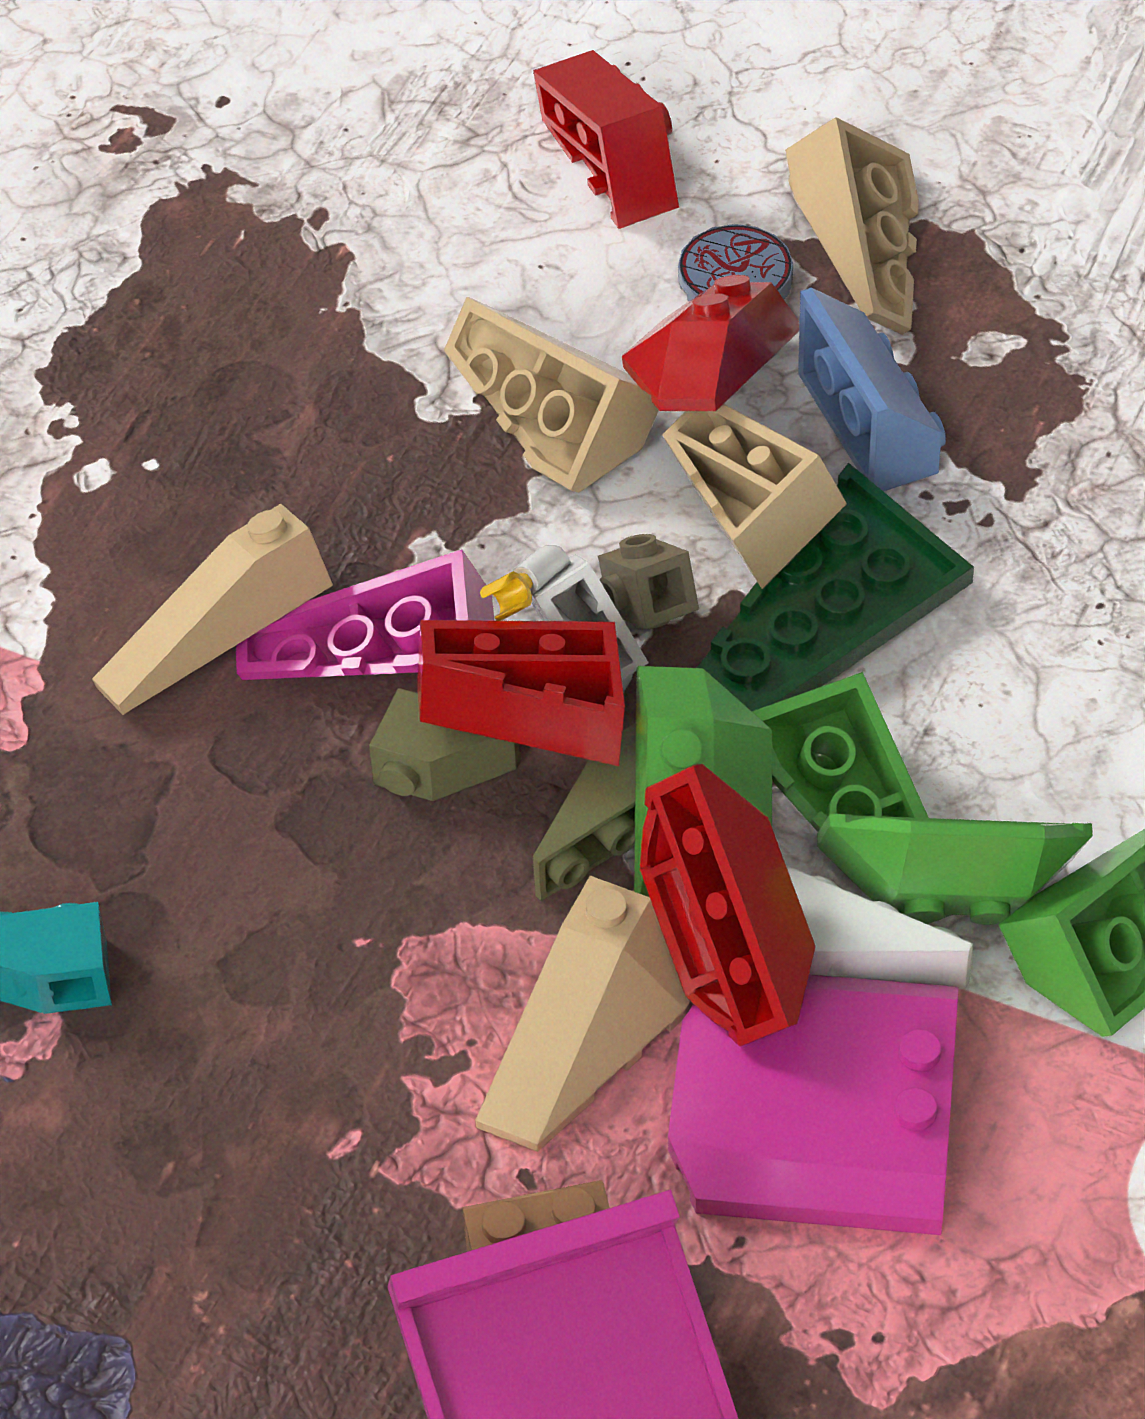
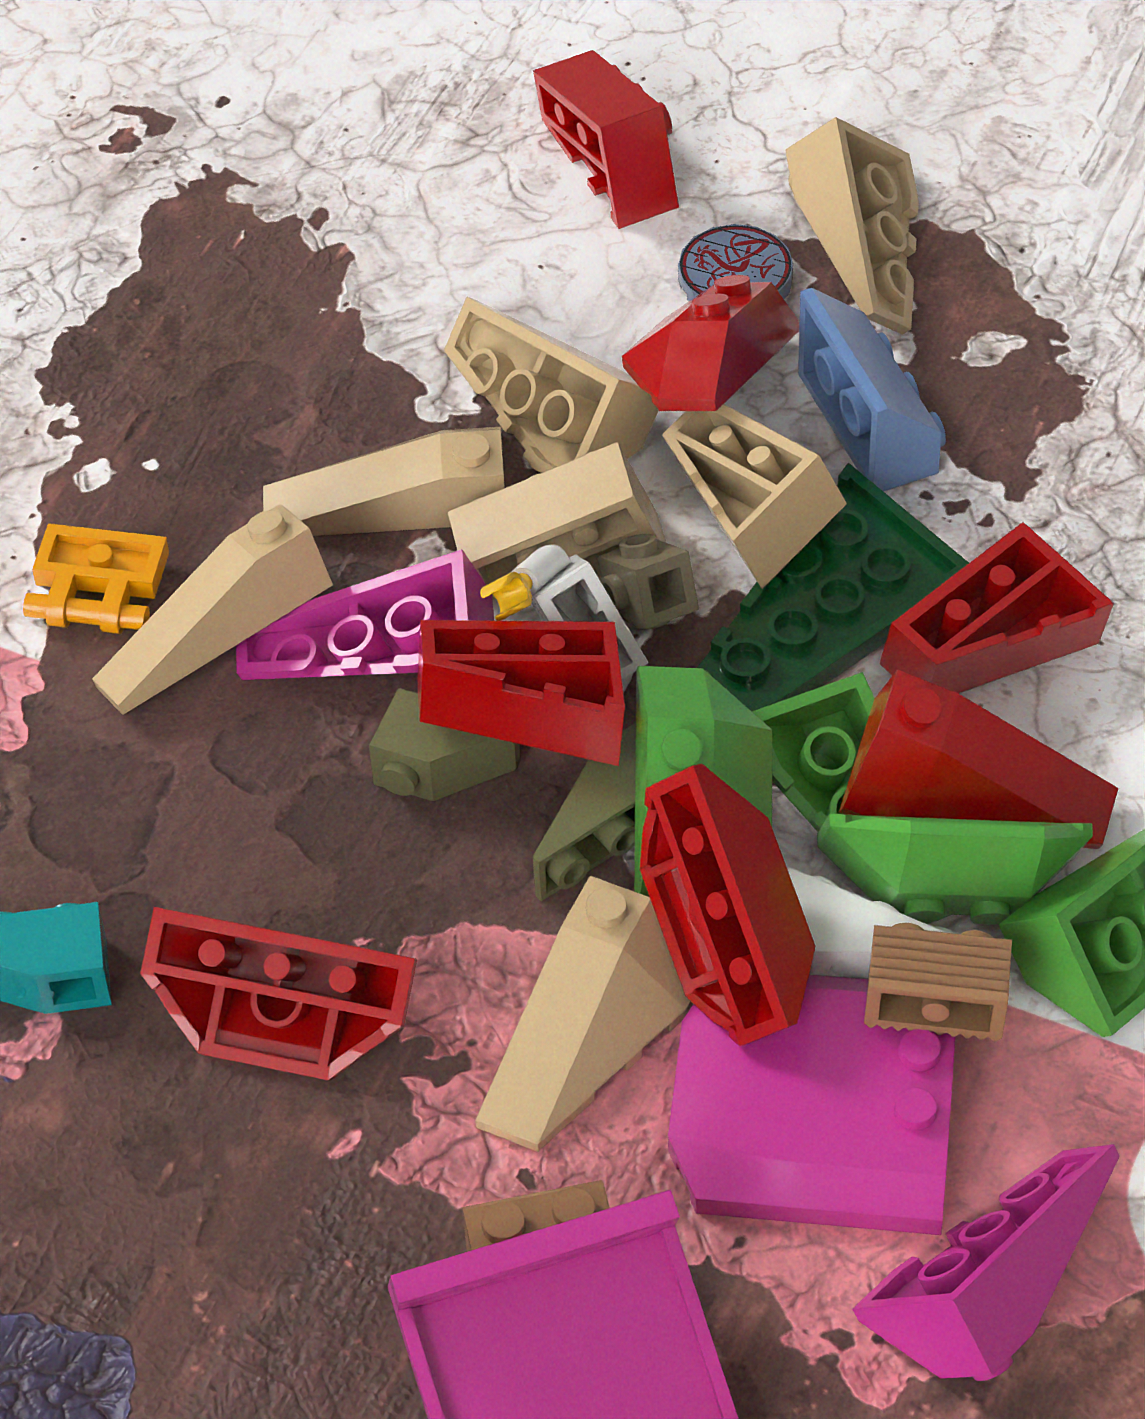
none -> light orange plate [23,523,169,634]
none -> red wedge [140,907,417,1080]
none -> tan wedge [263,427,504,536]
none -> tan wedge [448,442,666,599]
none -> red wedge [839,669,1119,849]
none -> dark pink wedge [852,1144,1120,1381]
none -> medium nougat brick [864,923,1012,1042]
none -> red wedge [880,522,1114,693]

